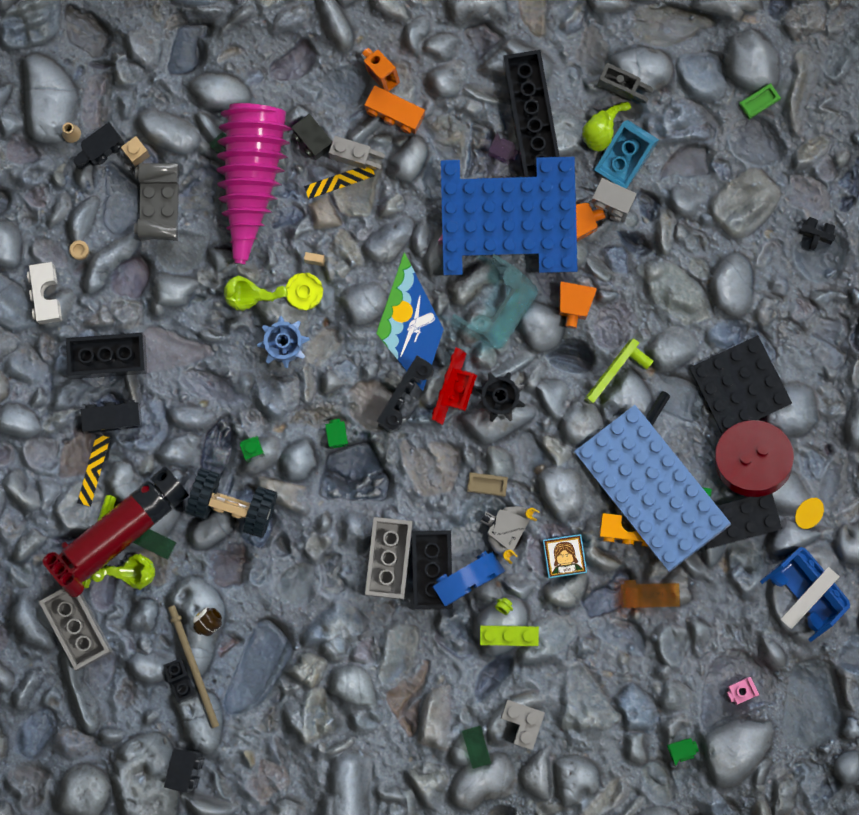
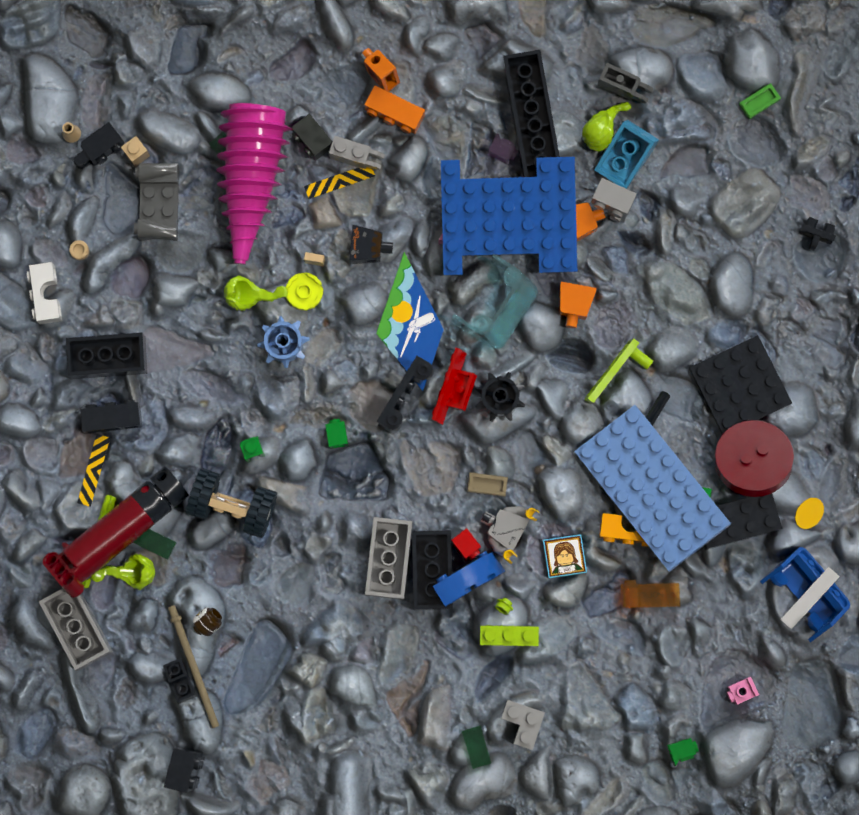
none -> torso [349,225,393,264]
none -> red brick [451,528,481,561]

